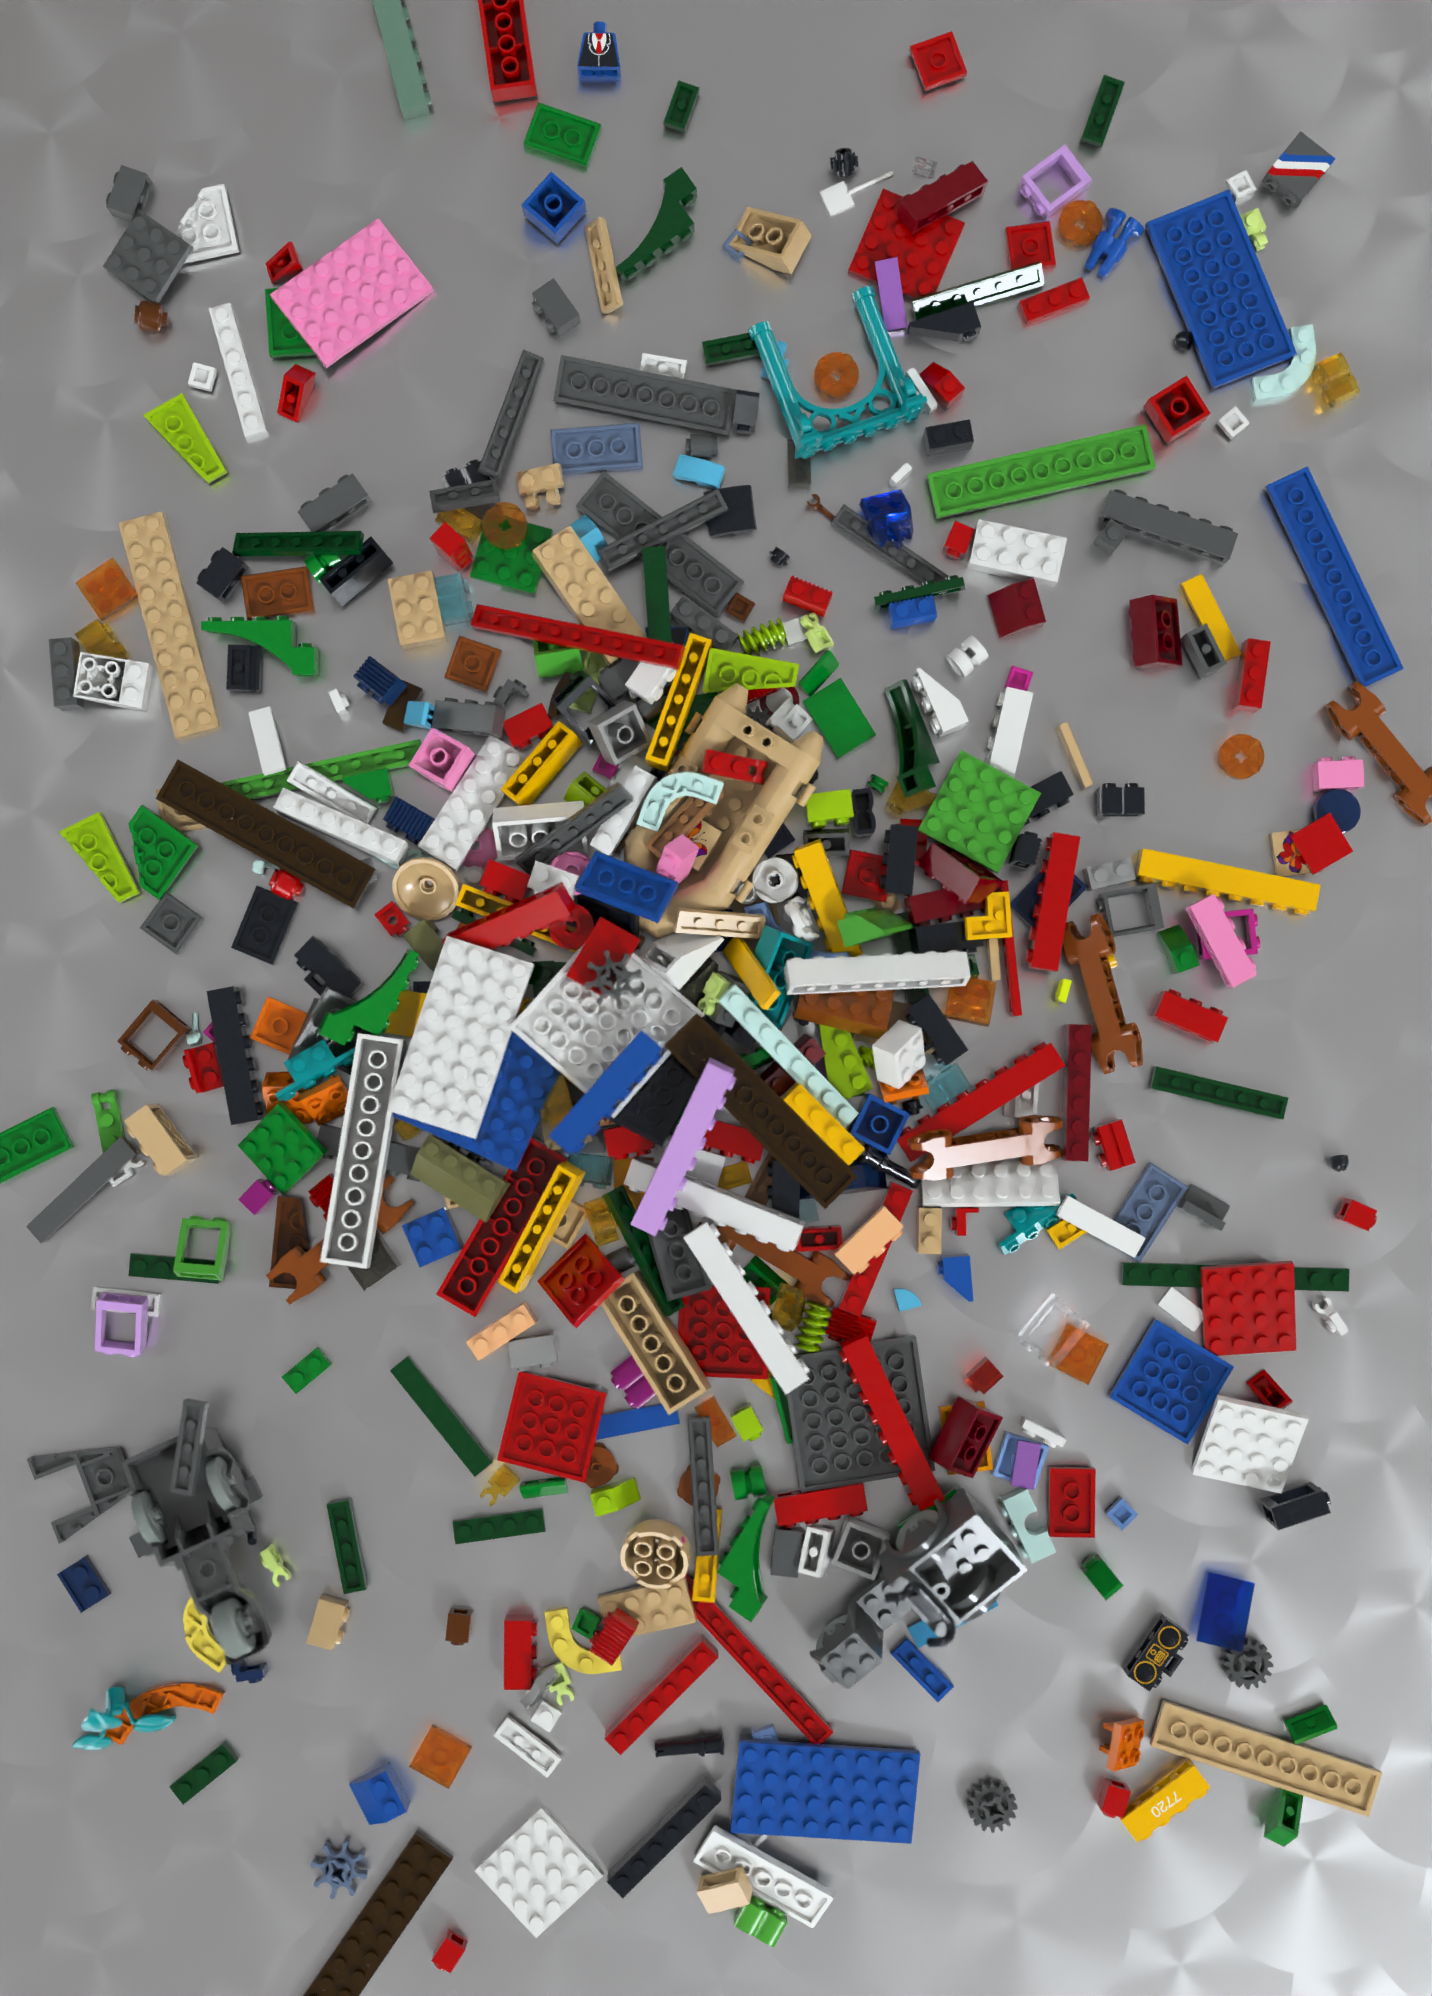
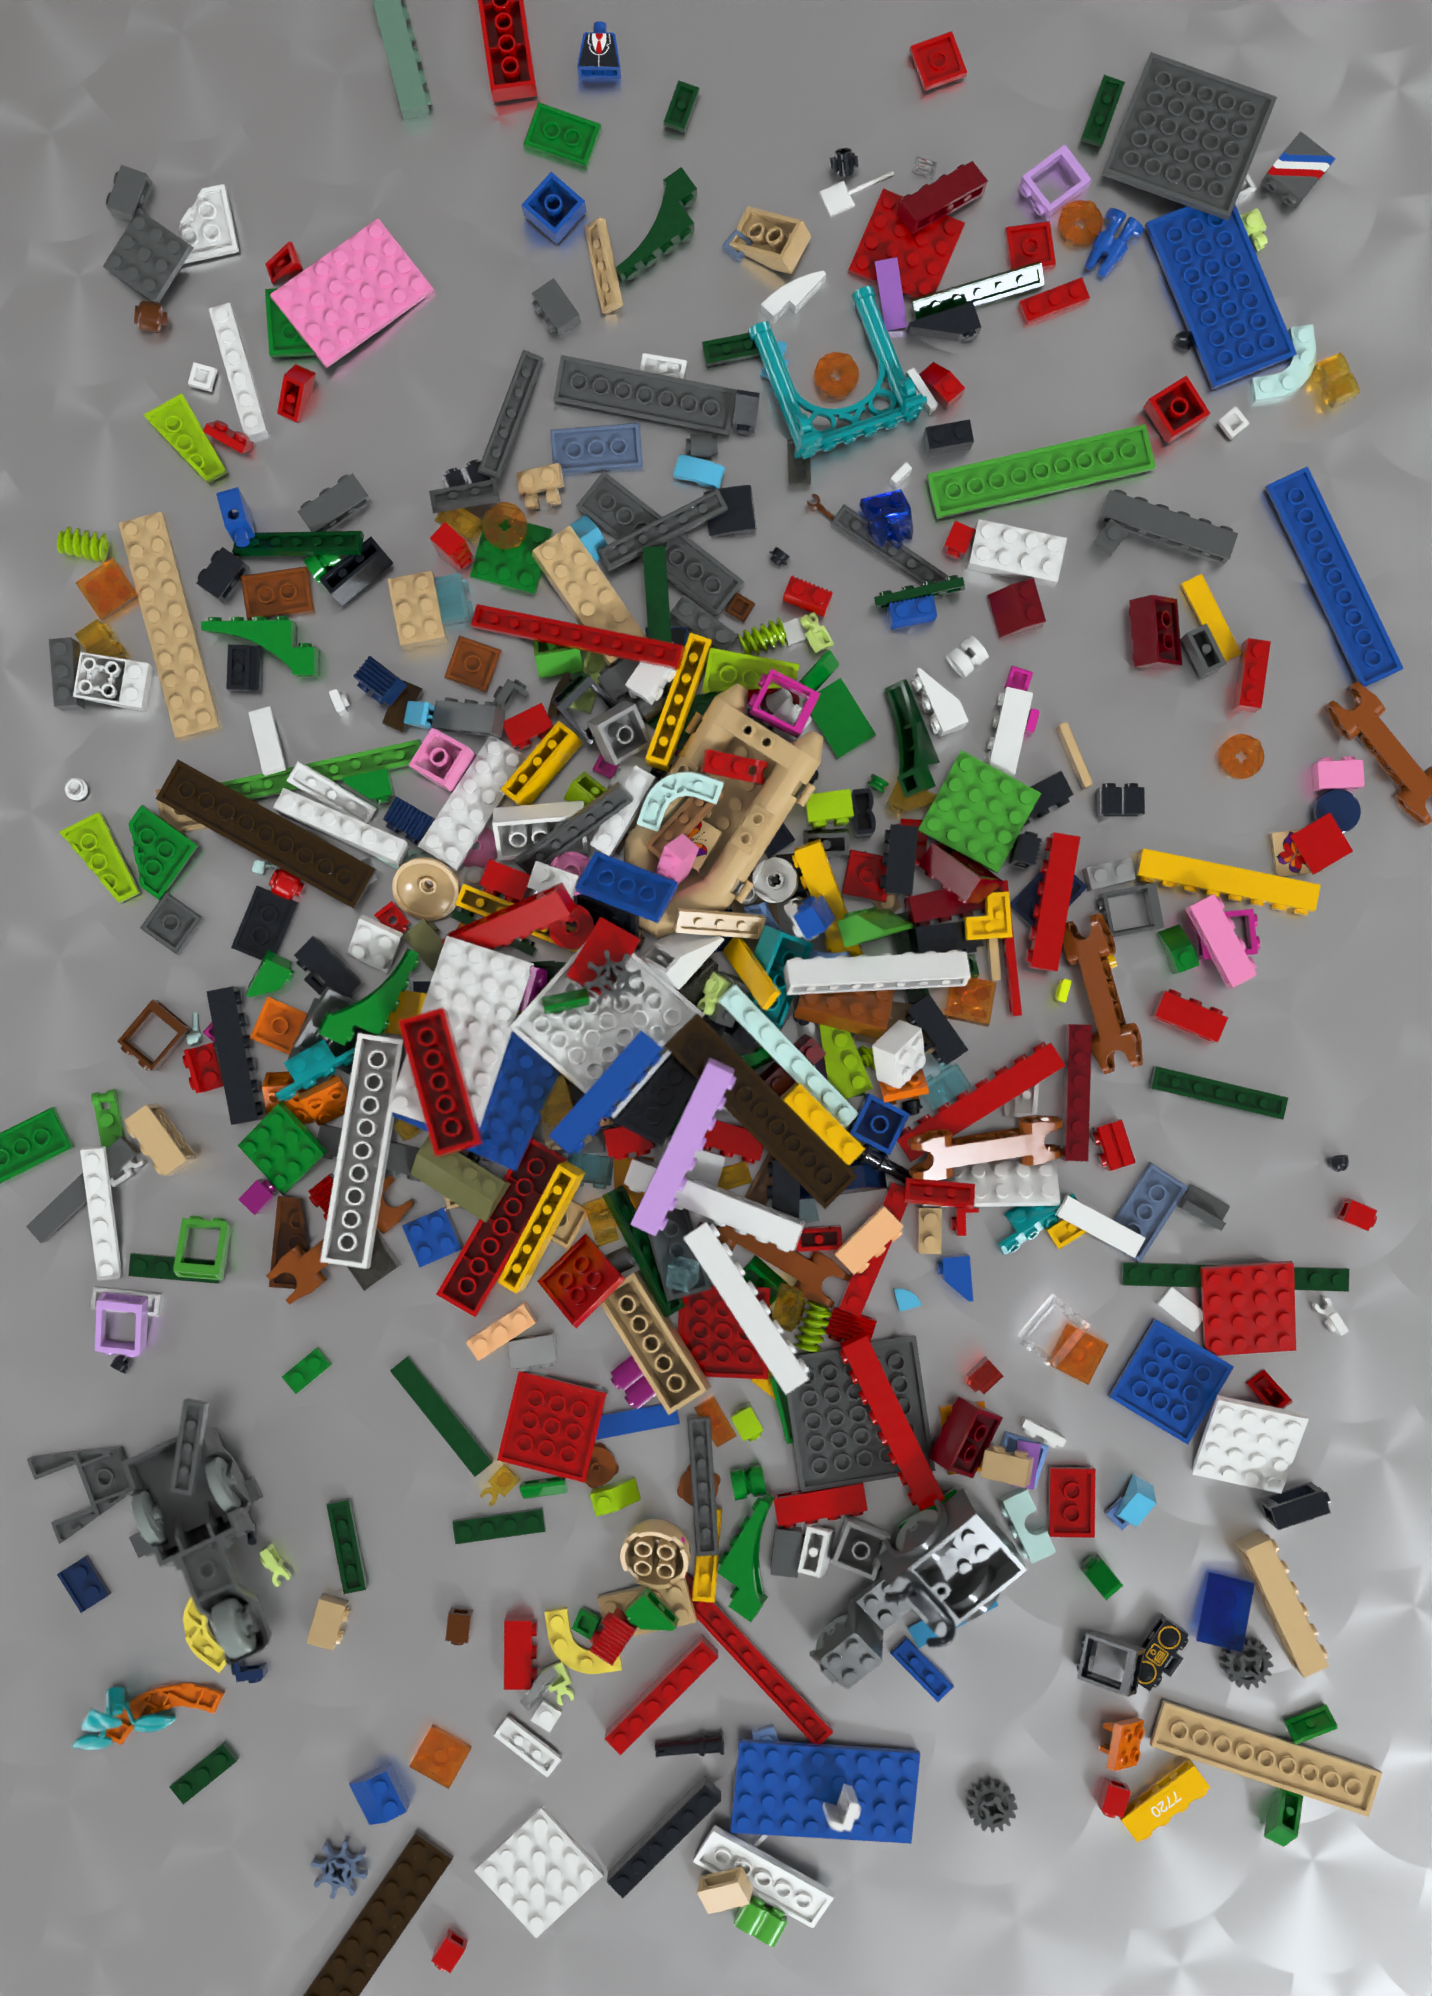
none -> lime piece [57,526,109,563]
none -> white plate [65,778,88,801]
none -> white plate [80,1146,122,1281]
none -> black hinge [110,1355,130,1374]
none -> red plate [203,420,254,454]
none -> blue torso [216,487,255,547]
none -> green slope [246,950,294,997]
none -> white plate [347,915,403,974]
none -> red brick [398,1008,484,1157]
none -> magenta wing [519,966,548,1011]
none -> green slope [542,988,590,1015]
none -> green slope [624,1587,679,1631]
none -> clear light blue panel [666,1257,700,1292]
none -> dark pink window [748,669,820,738]
none -> white slope [760,271,826,324]
none -> blue brick [793,895,836,940]
none -> white bracket [822,1784,861,1832]
none -> red plate [904,1178,975,1209]
none -> tan brick [980,1445,1034,1488]
none -> dark pink tile [1024,708,1040,735]
none -> black window [1077,1631,1145,1697]
none -> dark grey plate [1102,52,1277,220]
none -> medium azure slope [1117,1475,1157,1527]
none -> tan brick [1235,1529,1329,1678]

